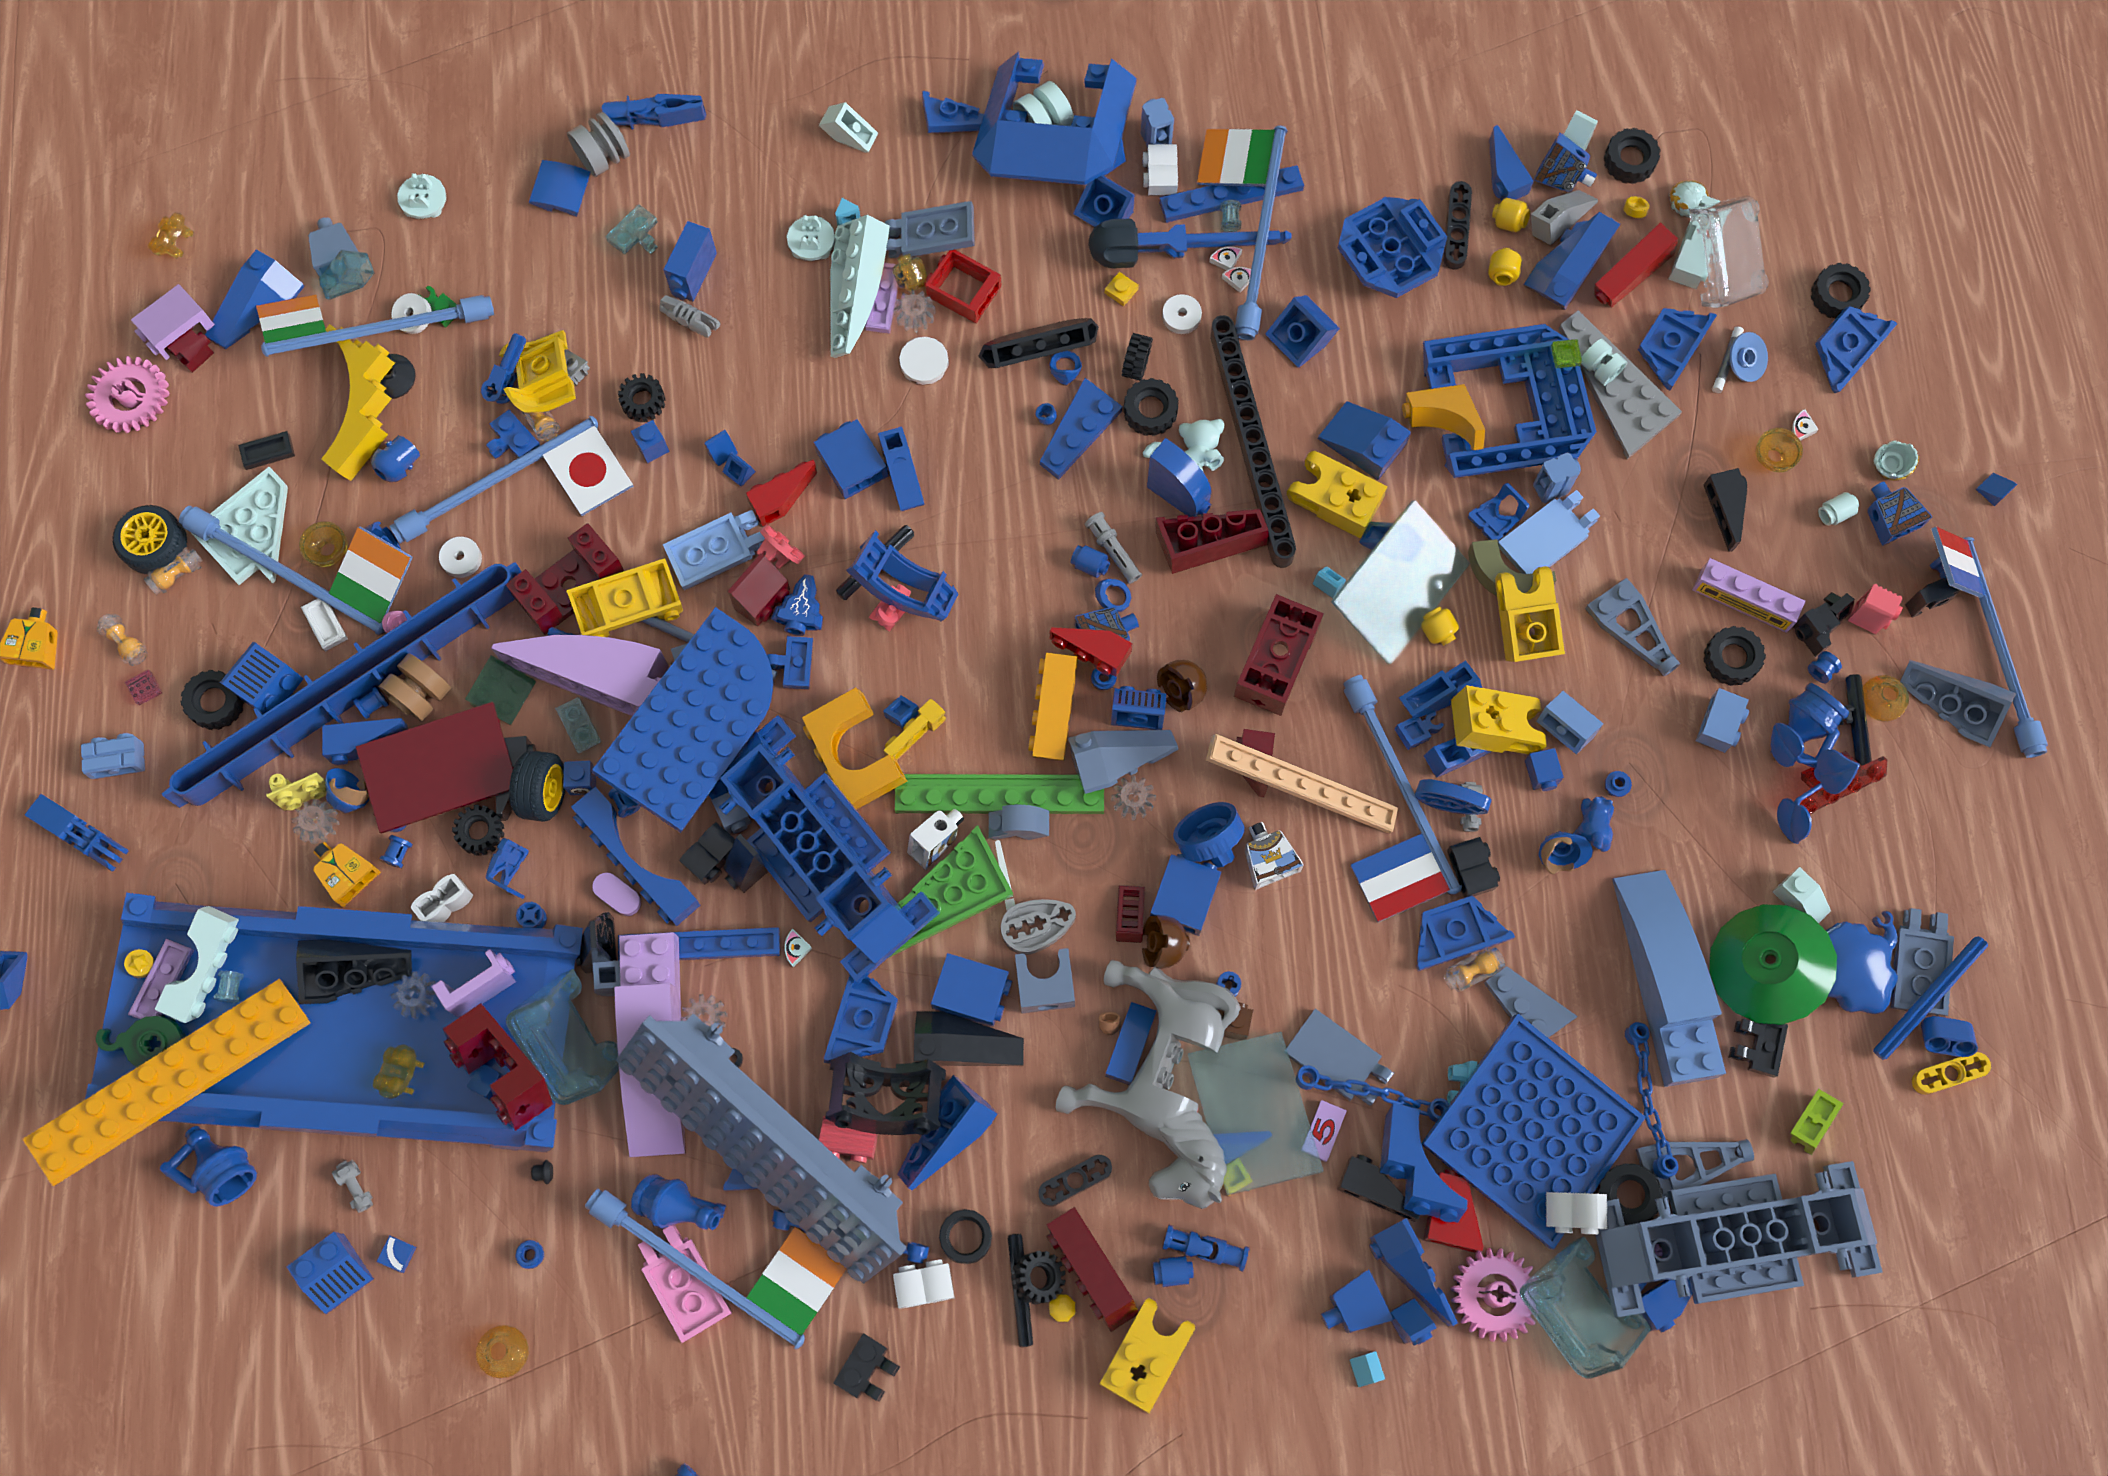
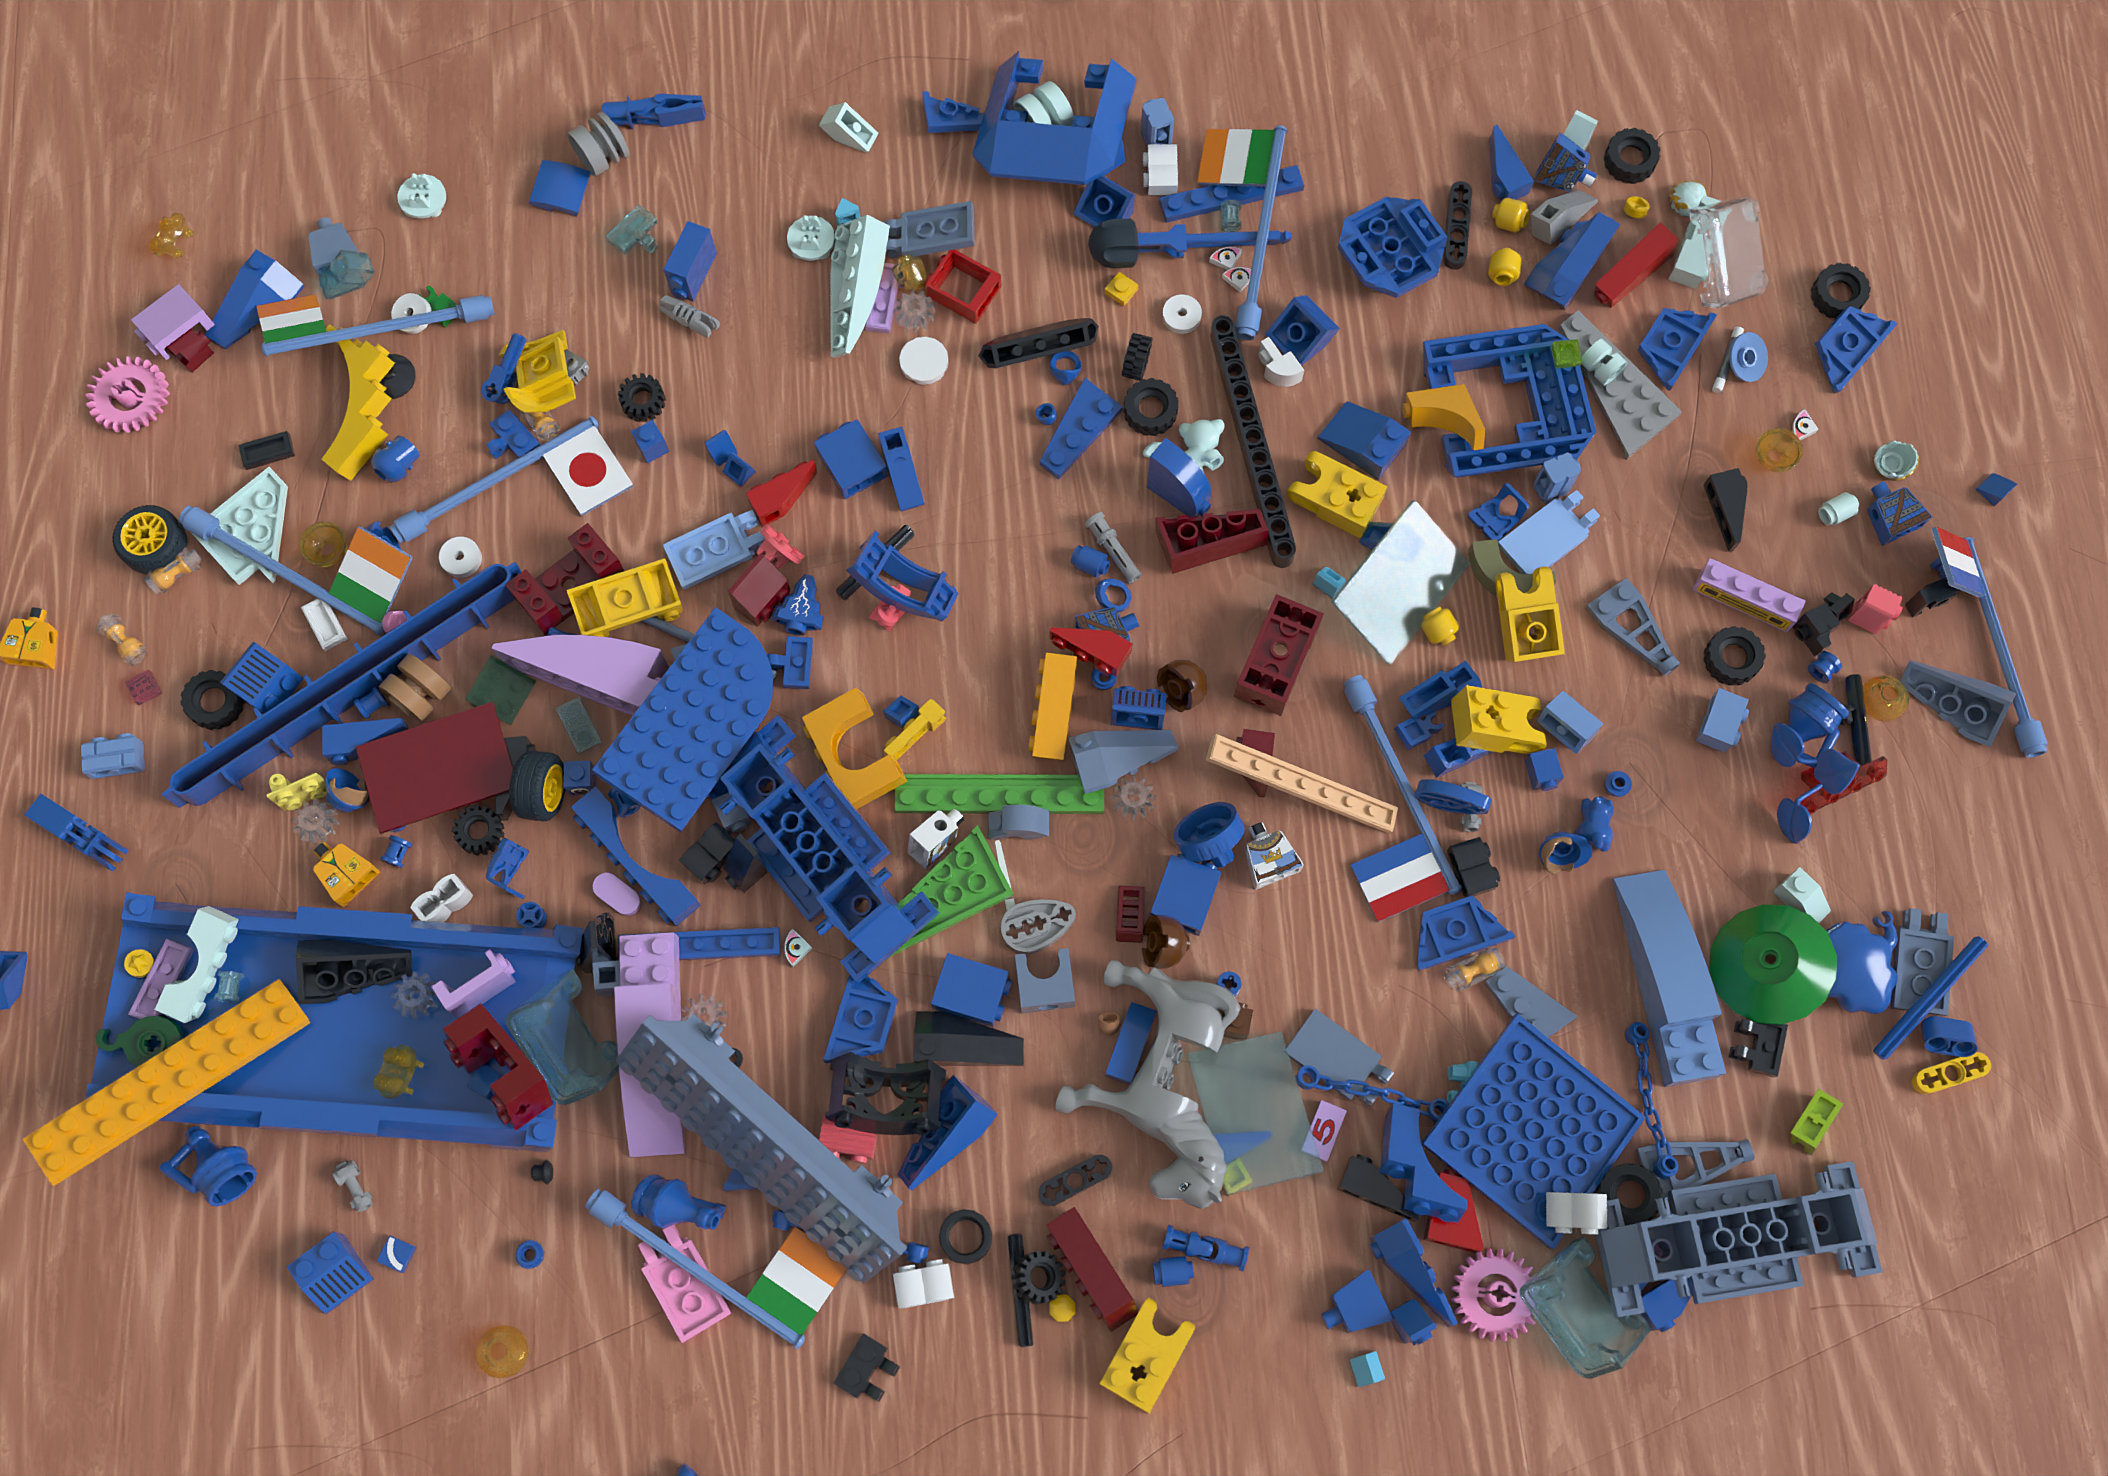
none -> white brick [1258,337,1304,387]

